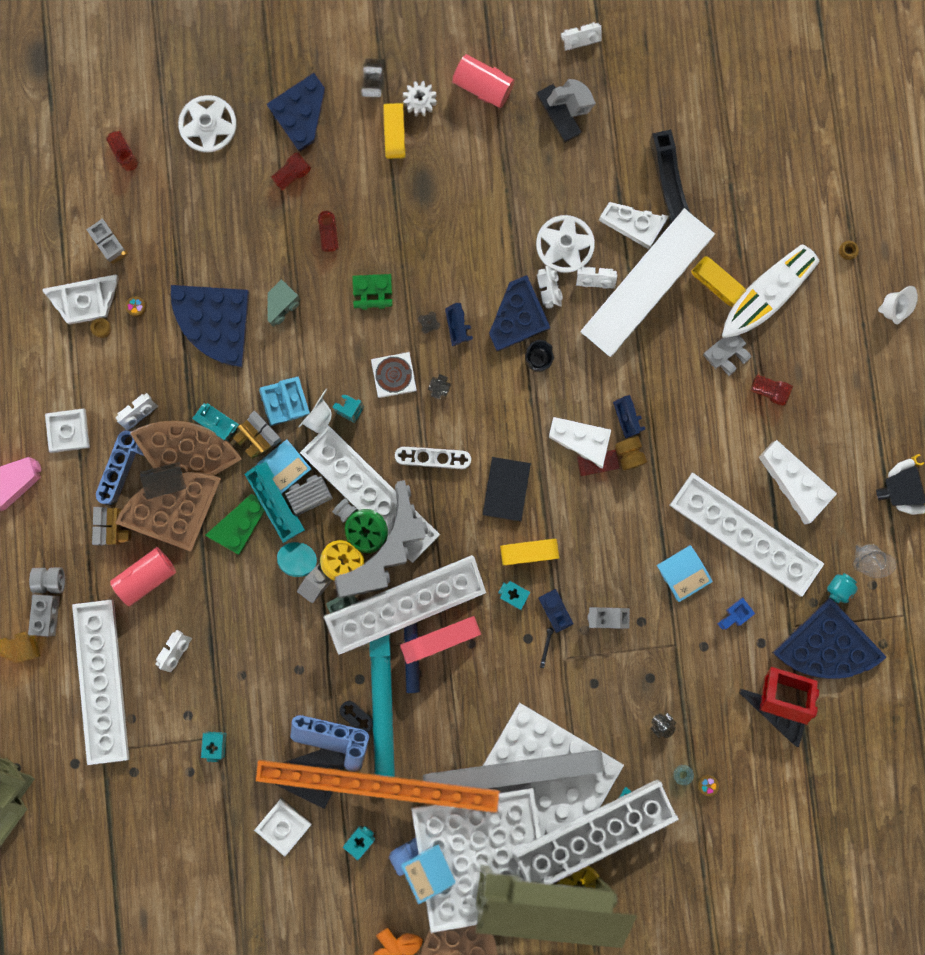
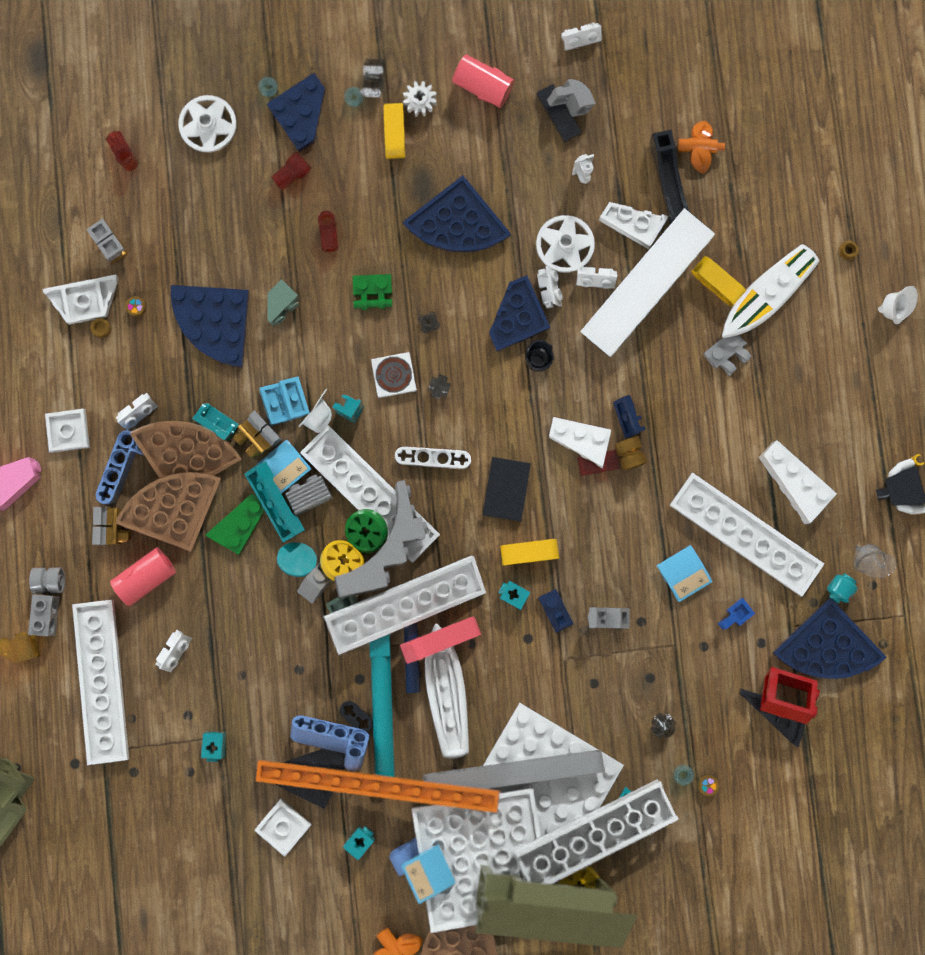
clear smoke panel [140,462,186,499] -> none
light grey wheel [332,498,357,523] -> none
dark blue plate [445,303,473,346] -> none
black hinge [540,627,554,669] -> none
clear red piece [750,374,793,406] -> none
none -> clear light blue plate [258,77,278,97]
none -> clear light blue plate [344,87,364,107]
none -> dark blue plate [402,175,511,253]
none -> white piece [425,624,469,759]
none -> white hinge [572,154,594,183]
none -> orange plant [678,121,725,174]

